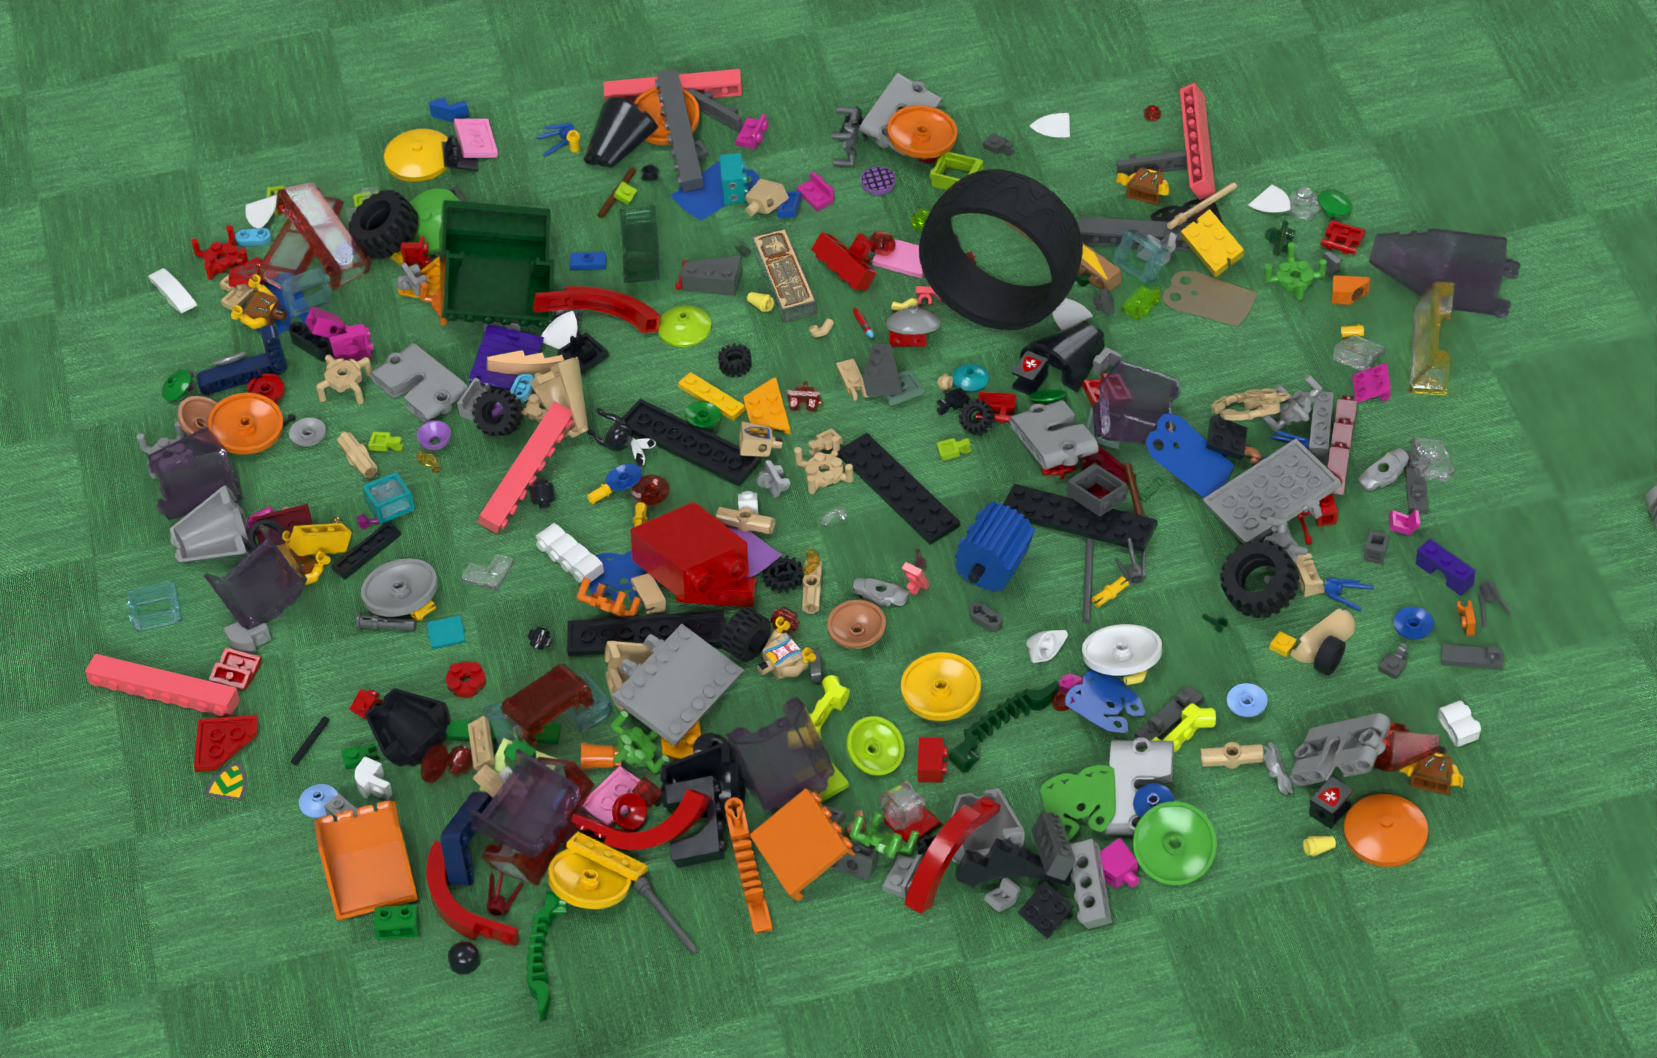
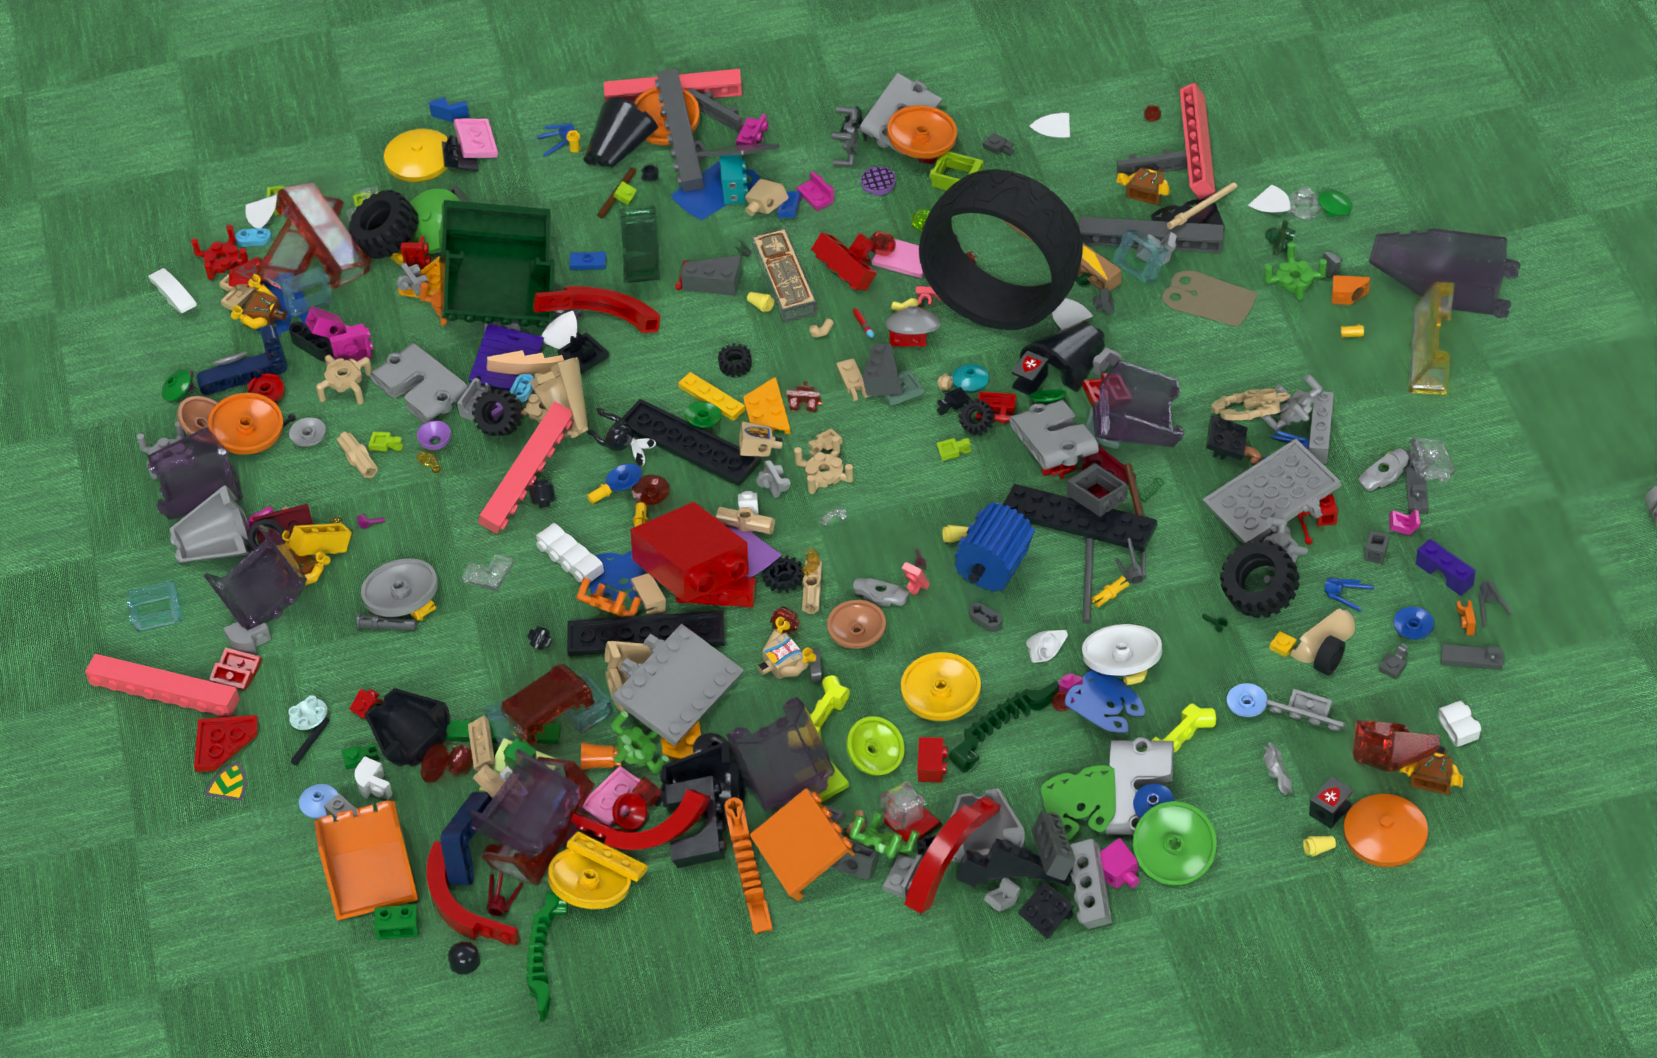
black tile [331,521,401,580] -> none
piece [362,472,415,524] -> none
teal piece [427,615,465,649] -> none
red plate [446,662,486,698] -> none
dark grey piece [633,877,697,954] -> none
lime dish [658,305,712,347] -> none
black tyre [721,607,771,662] -> none
black plate [837,433,960,545] -> none
clear neon green bracket [1121,285,1161,321] -> none
dark grey hinge [1135,686,1204,741] -> none
blue piece [1145,414,1234,498] -> none
yellow piece [1181,209,1244,278] -> none
tan piece [1200,742,1264,769] -> none
light grey connector [1289,713,1390,786] -> none
tan hinge [1295,554,1325,597] -> none
red plate [1320,220,1366,255] -> none
arch [1327,395,1358,495] -> none
clear plate [1332,335,1386,371] -> none
dark pink hinge [1352,362,1391,403] -> none
none -> light aqua dish [288,695,327,730]
none -> dark grey piece [697,144,780,156]
none -> light yellow cone [942,525,969,544]
none -> light grey bracket [1266,689,1346,732]

